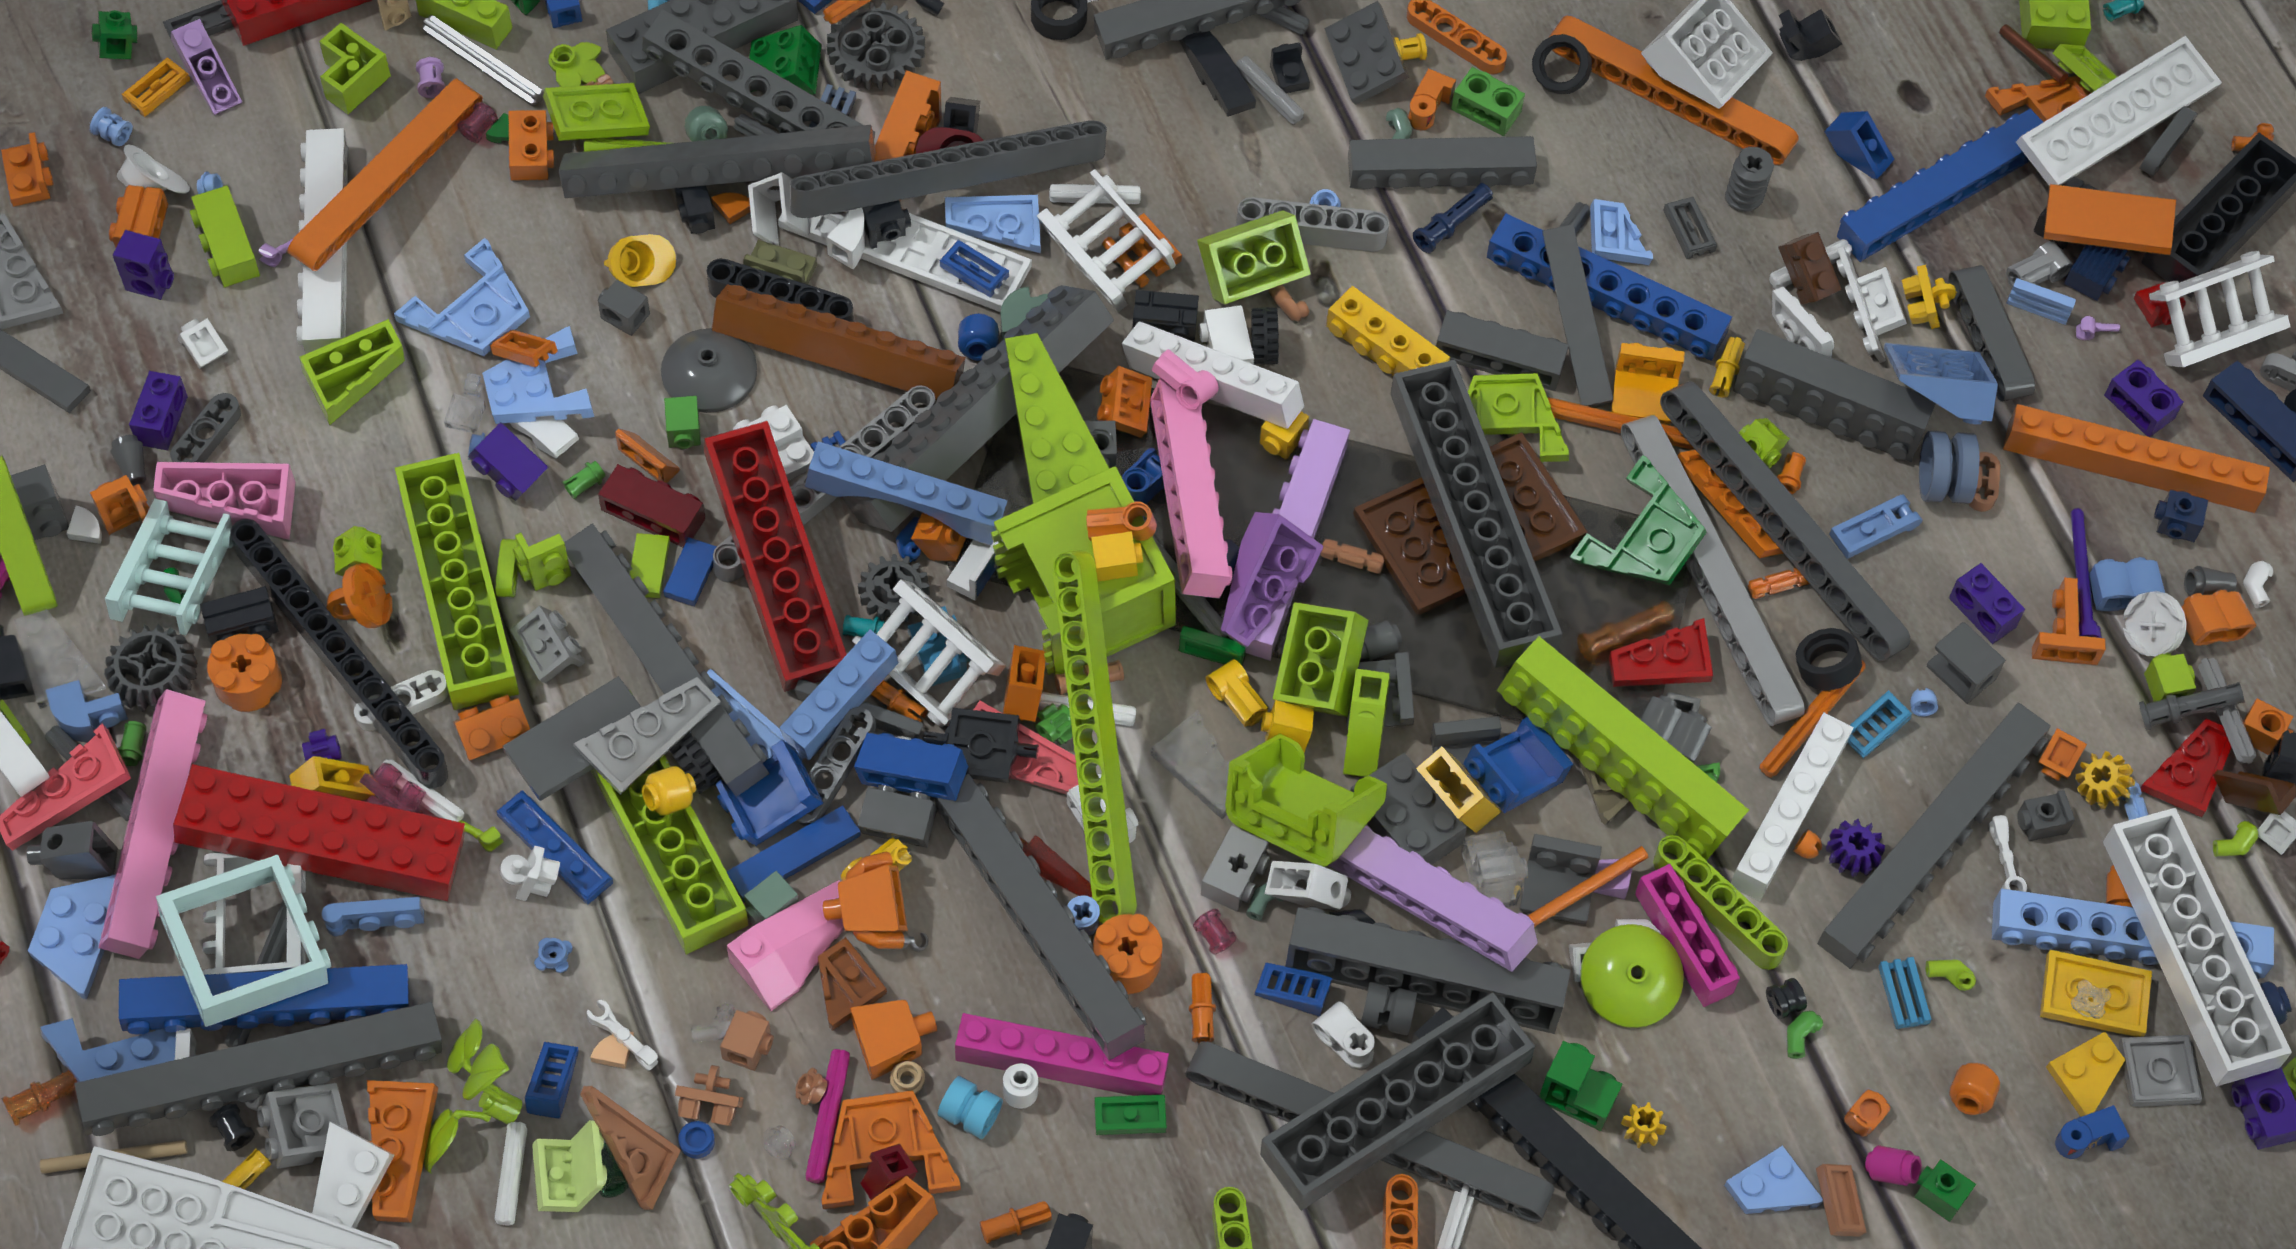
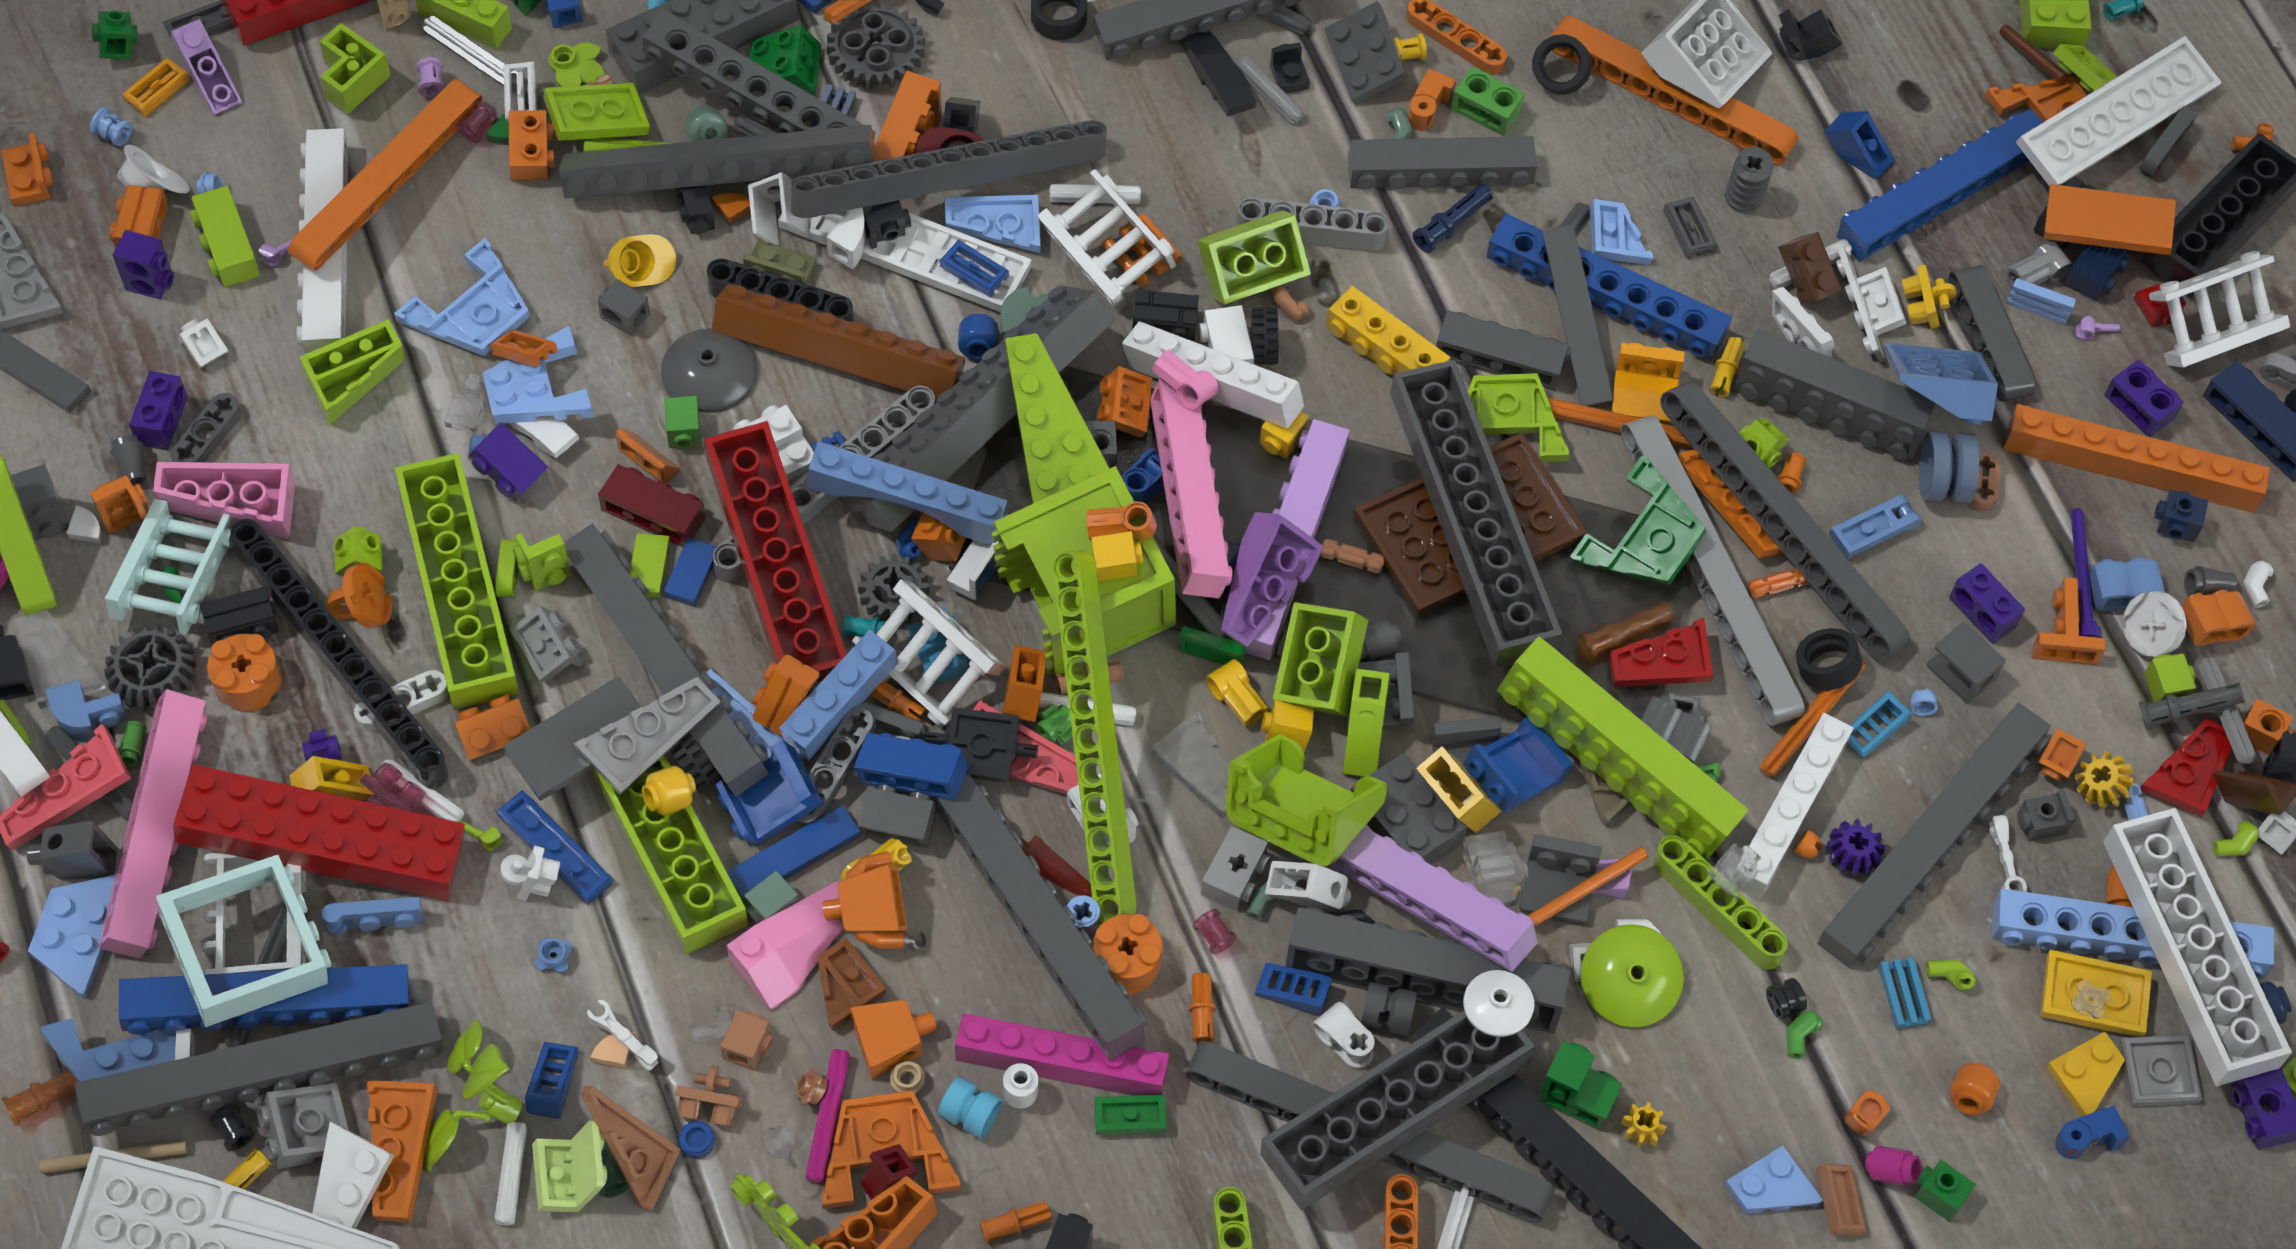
bright green pin [562,461,606,499] -> none
dark pink brick [1635,864,1740,1007] -> none
none -> white tile [503,61,537,124]
none -> orange brick [752,655,820,737]
none -> white dish [1463,970,1534,1037]
none -> clear brick [1708,843,1761,901]

